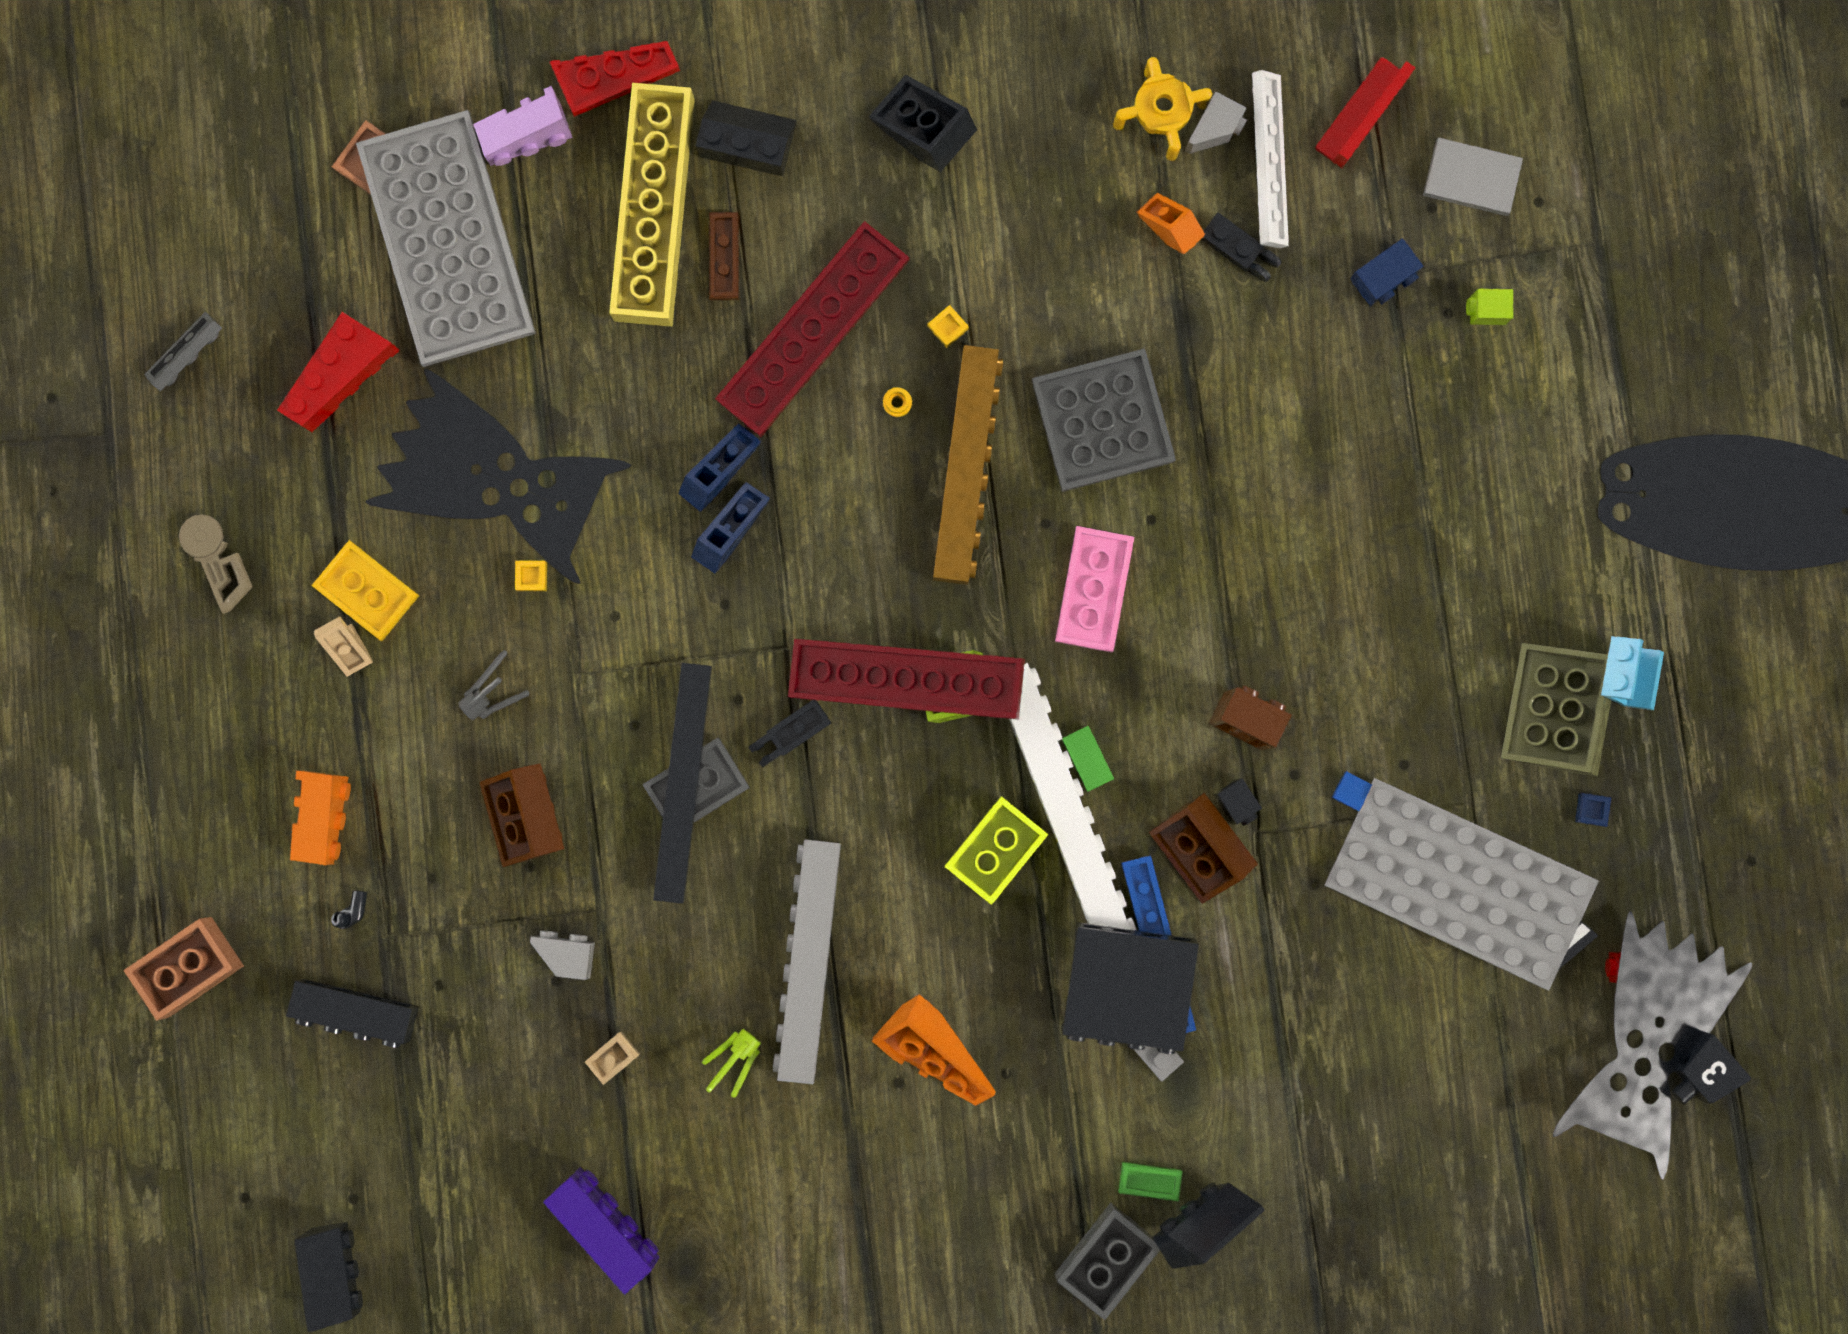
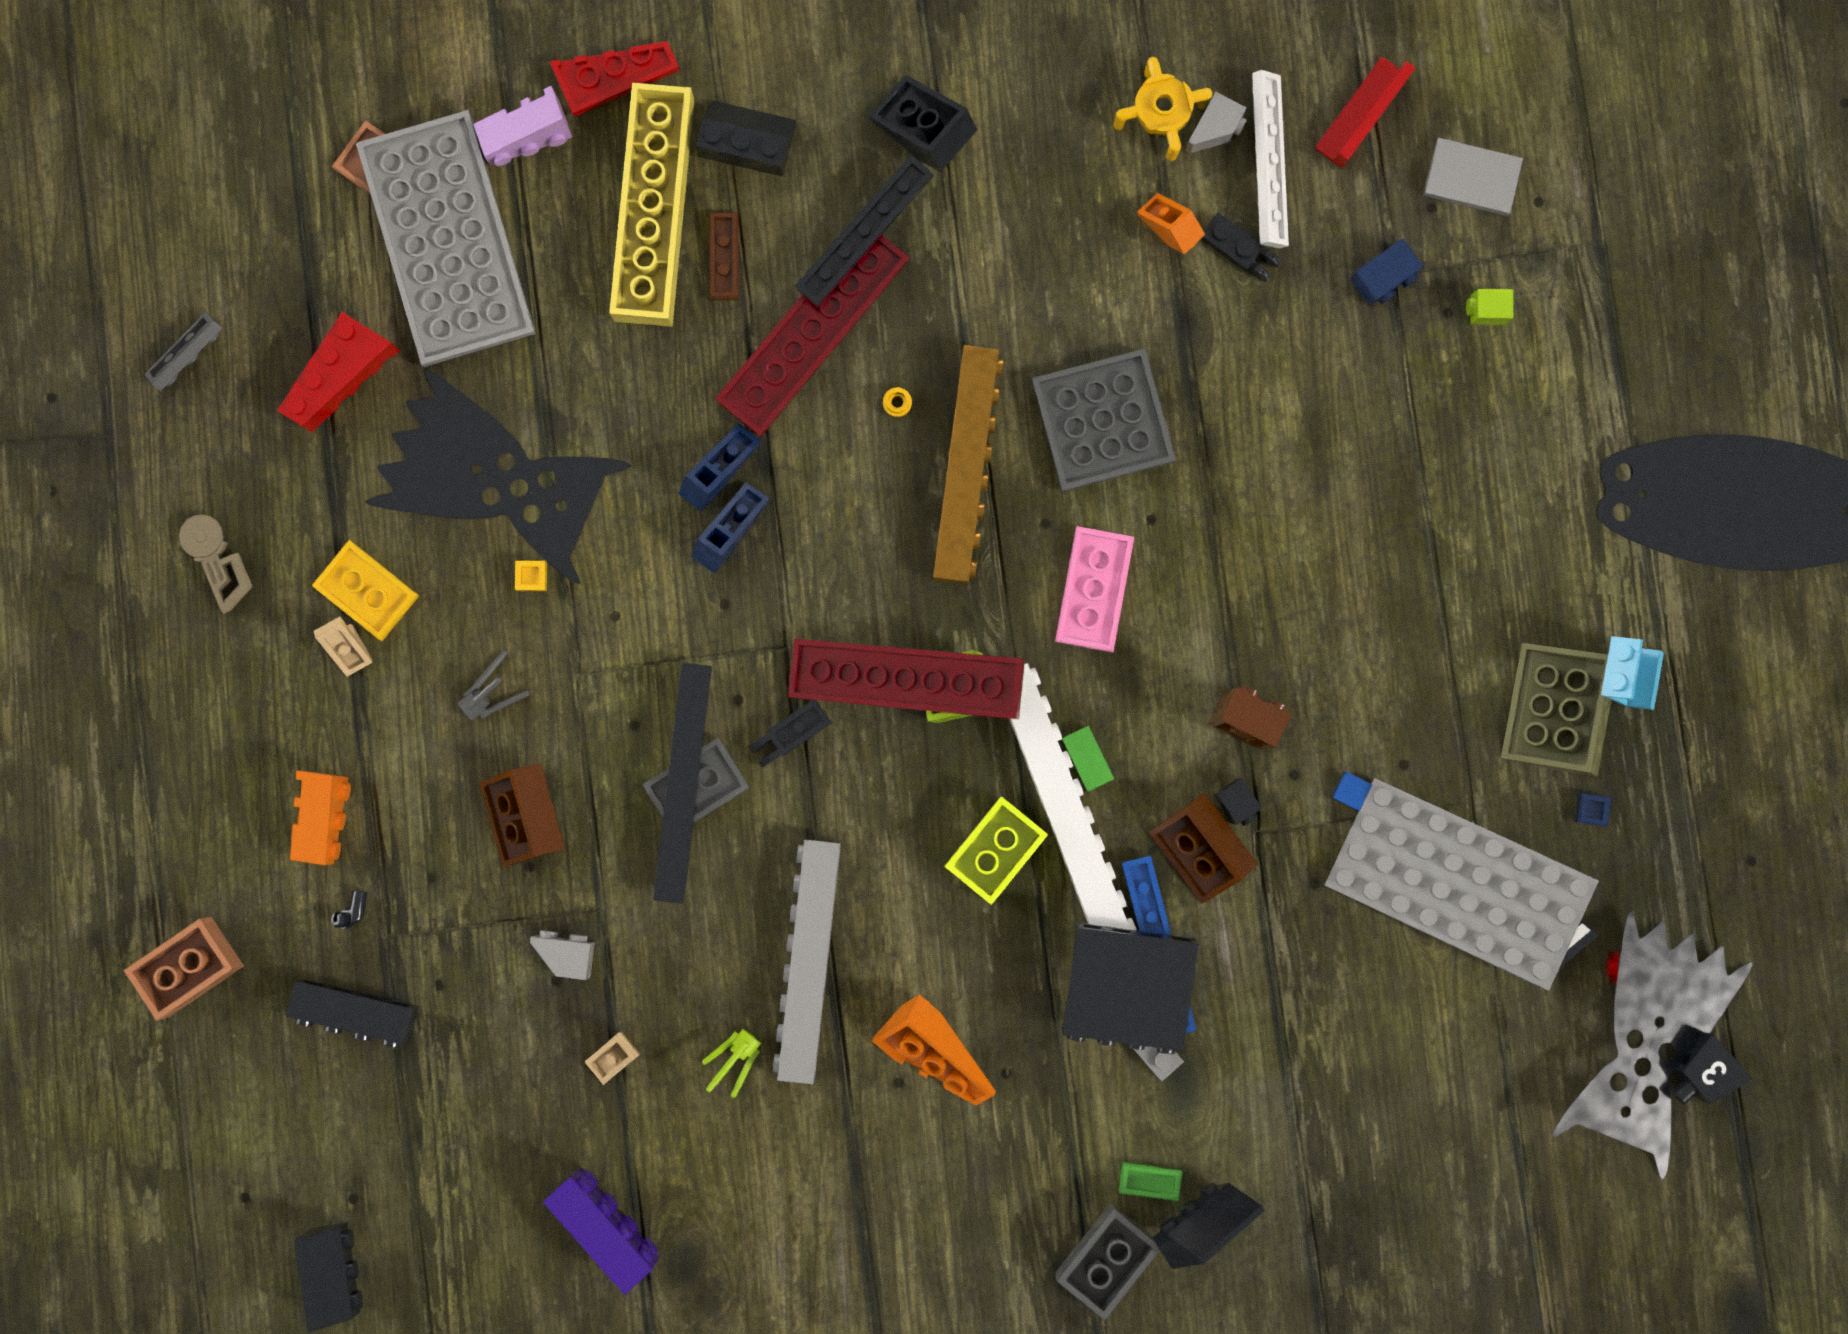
yellow plate [928,305,969,348] -> none
none -> black plate [795,155,933,308]

